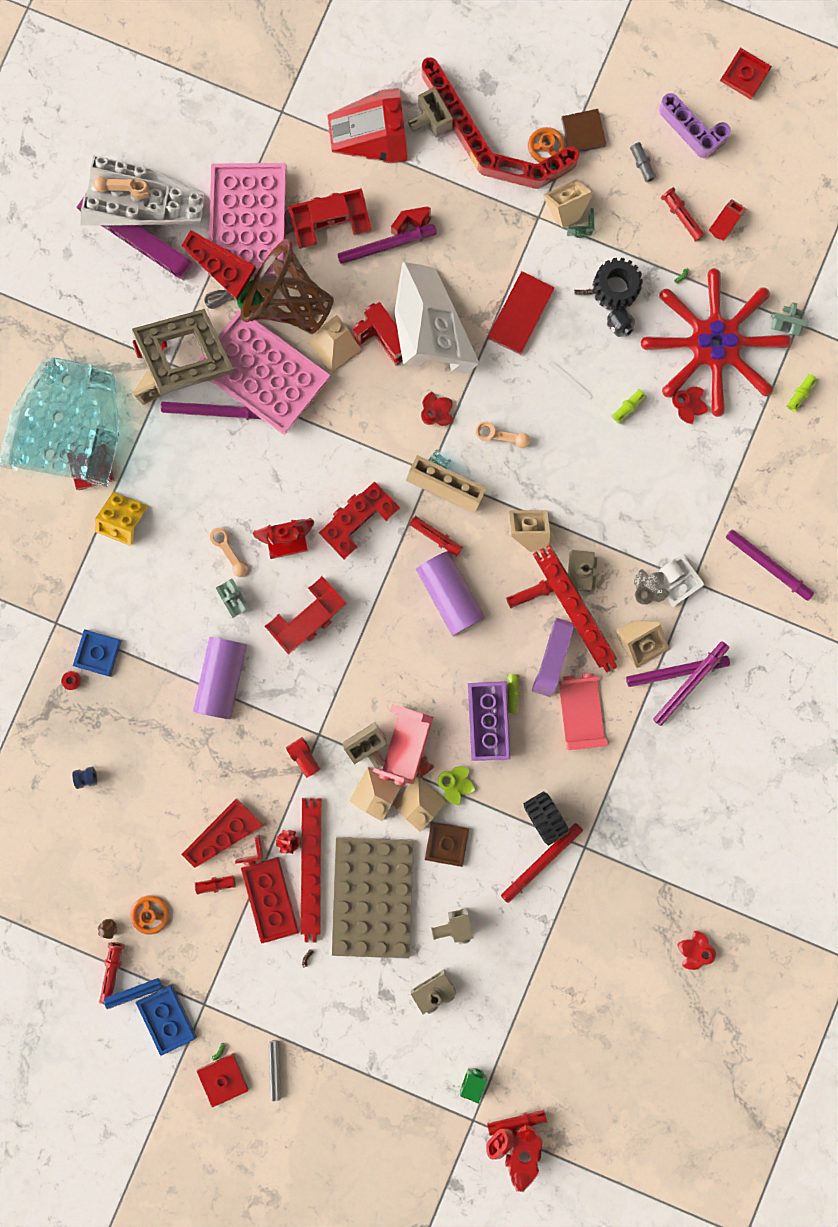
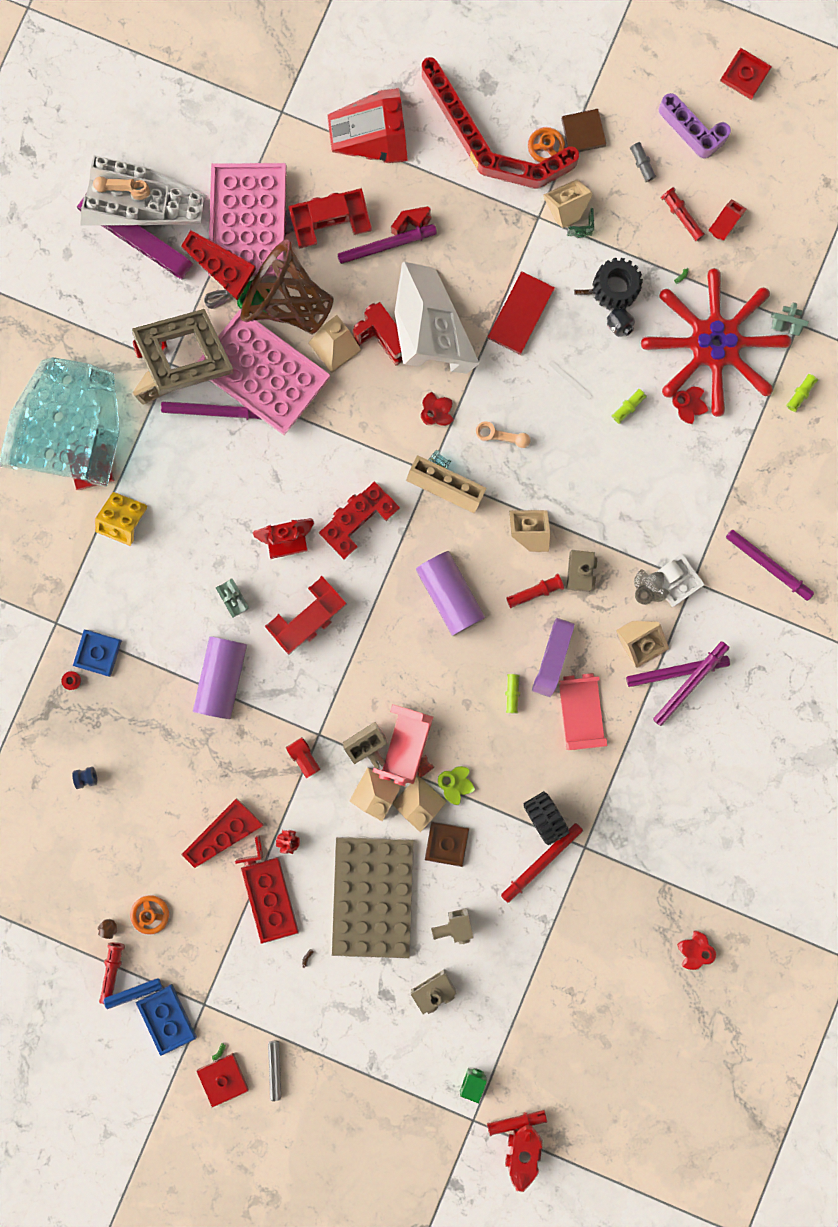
red pin [195,875,236,895] -> none
light nougat piece [210,527,248,577] -> none
red hinge [301,798,322,943] -> none
dark tan brick [408,87,453,137] -> none
red pin [409,515,463,557] -> none
medium lavender brick [468,681,511,761] -> none
red plate [486,1128,515,1160] -> none
red hinge [533,544,617,673] -> none

